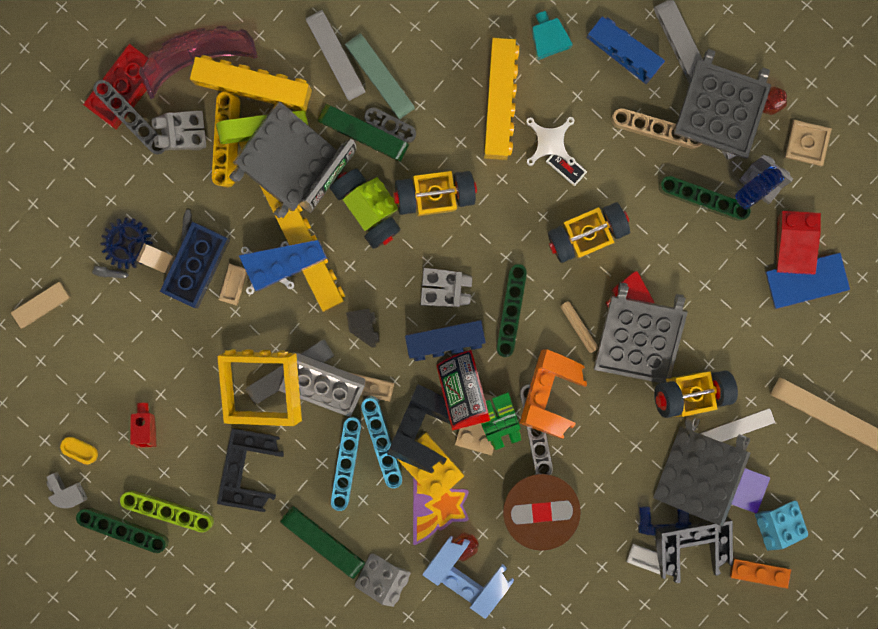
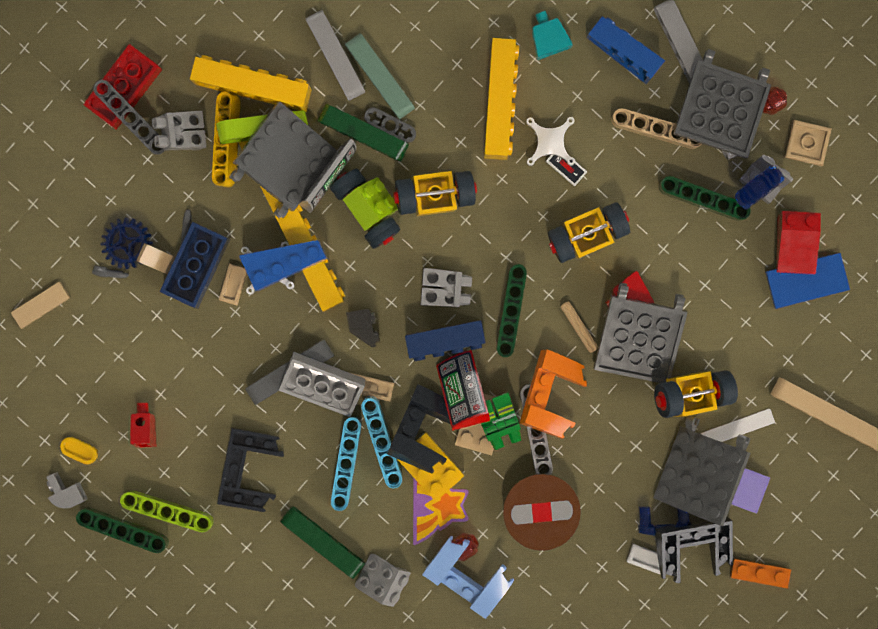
clear pink windscreen [139,26,258,100] -> none
yellow window [217,349,302,426] -> none
medium azure bracket [755,501,808,551] -> none

